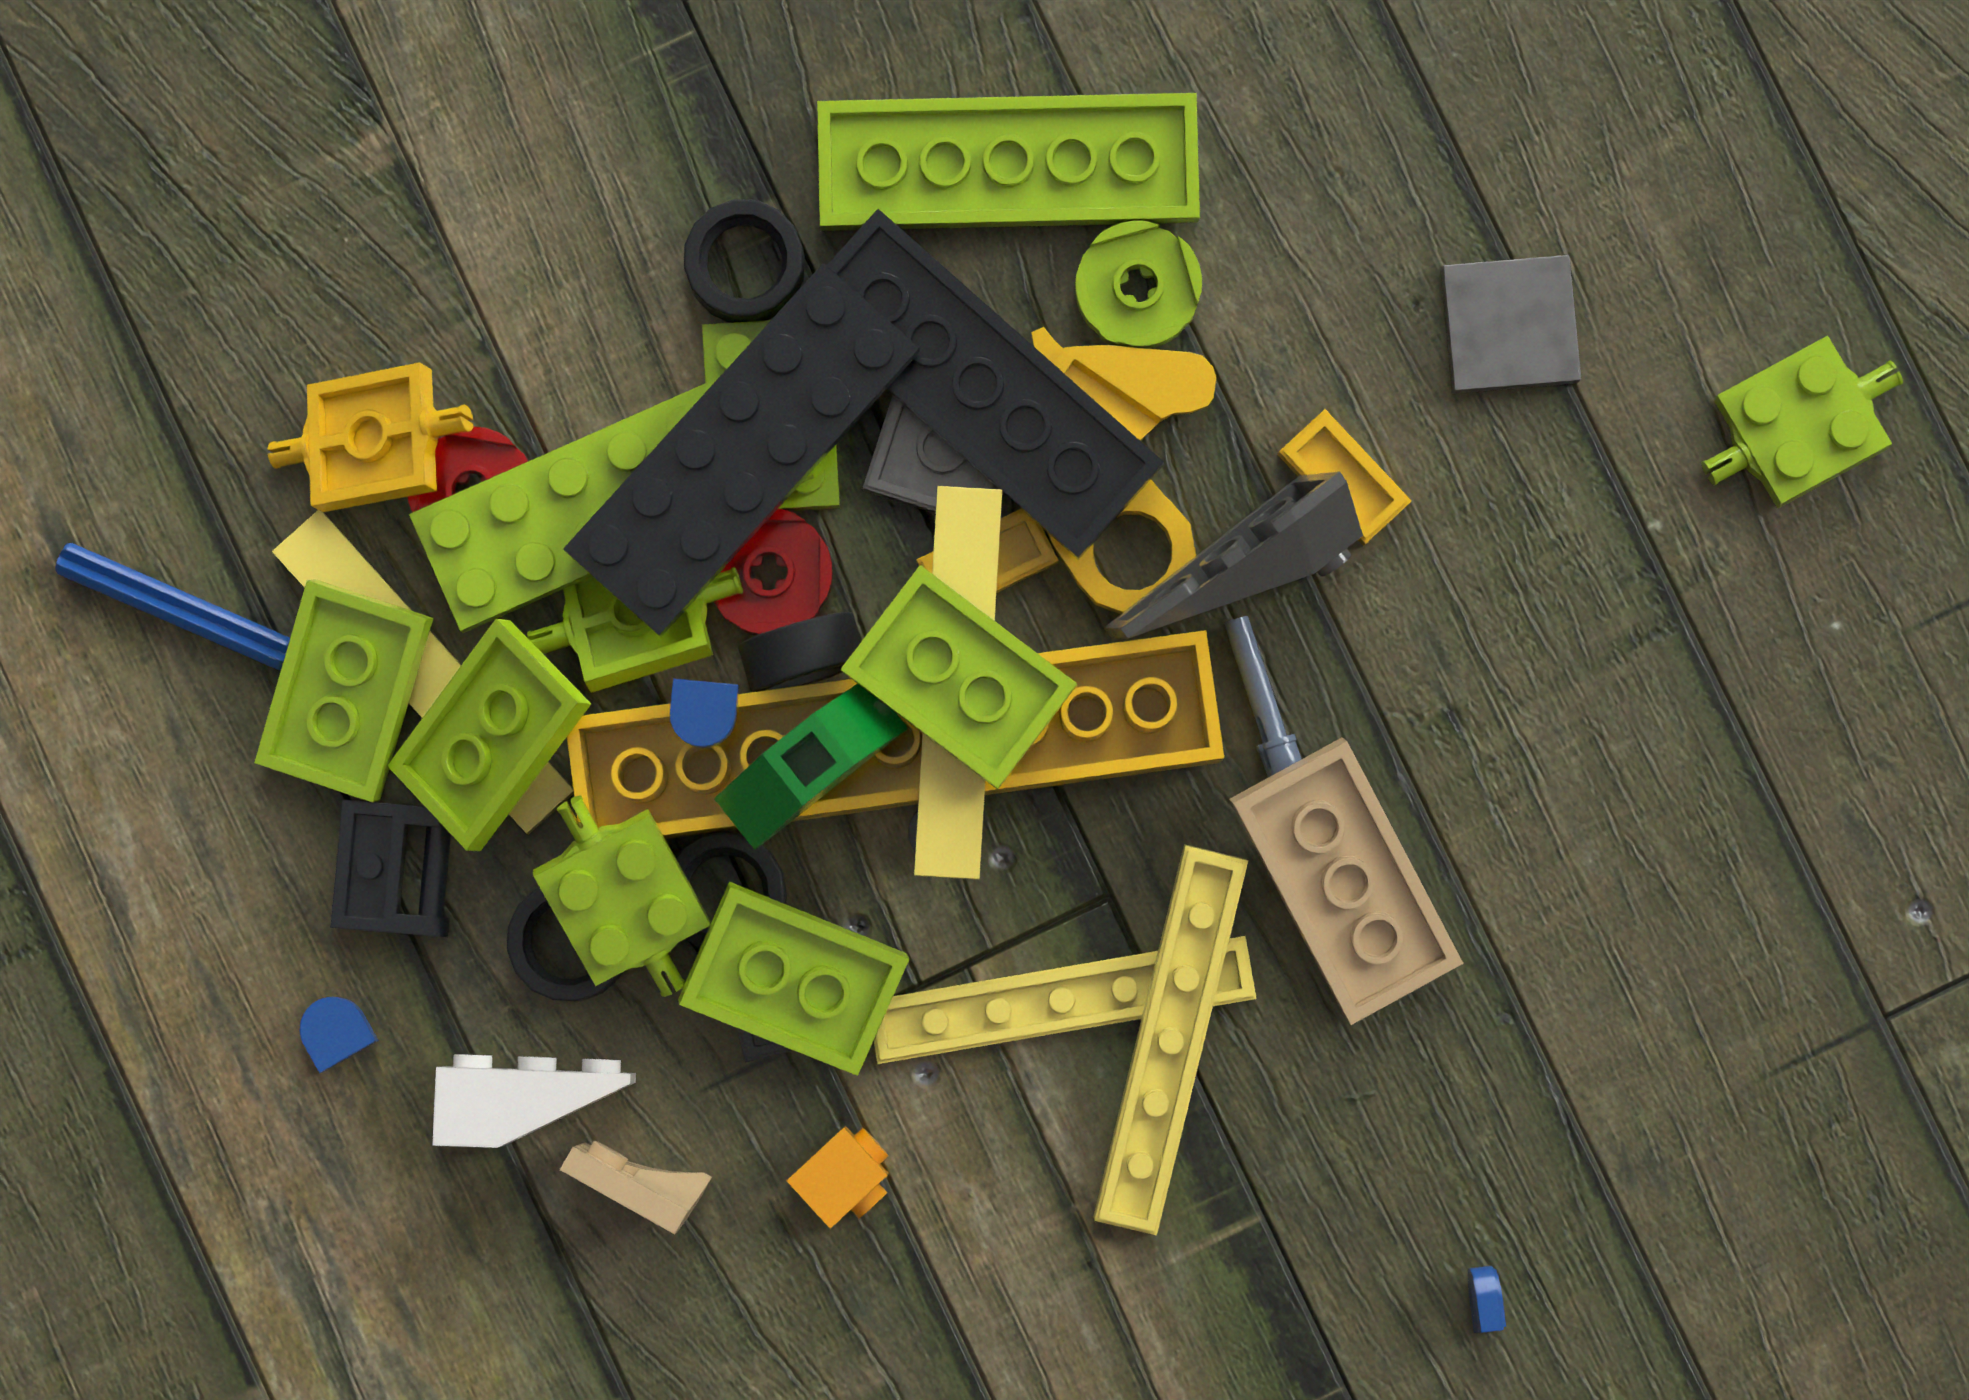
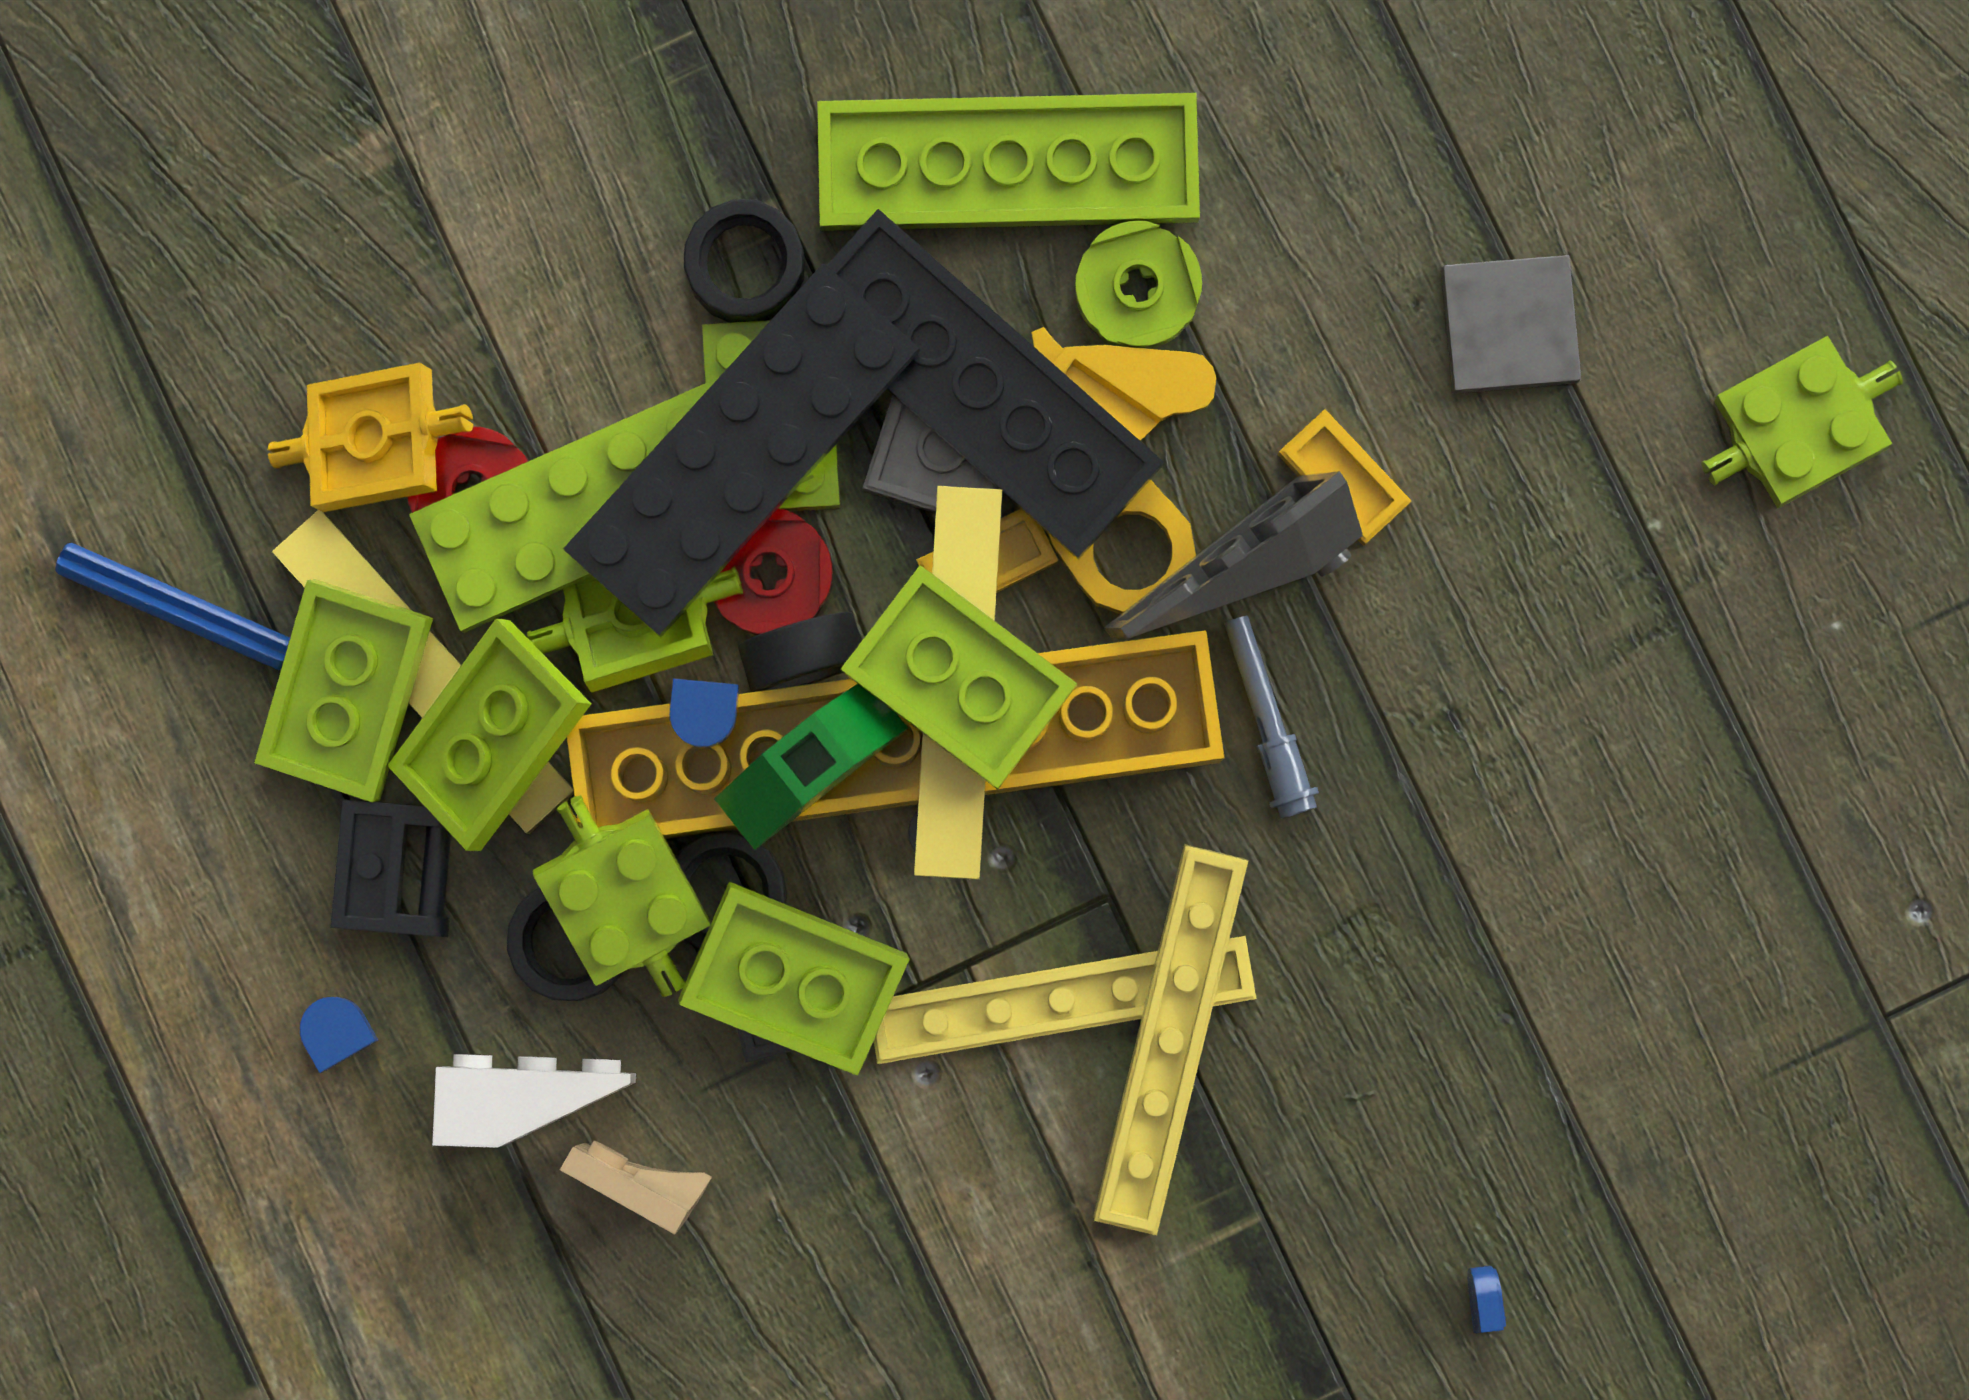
light orange brick [787,1126,889,1229] -> none
tan plate [1229,738,1464,1025] -> none

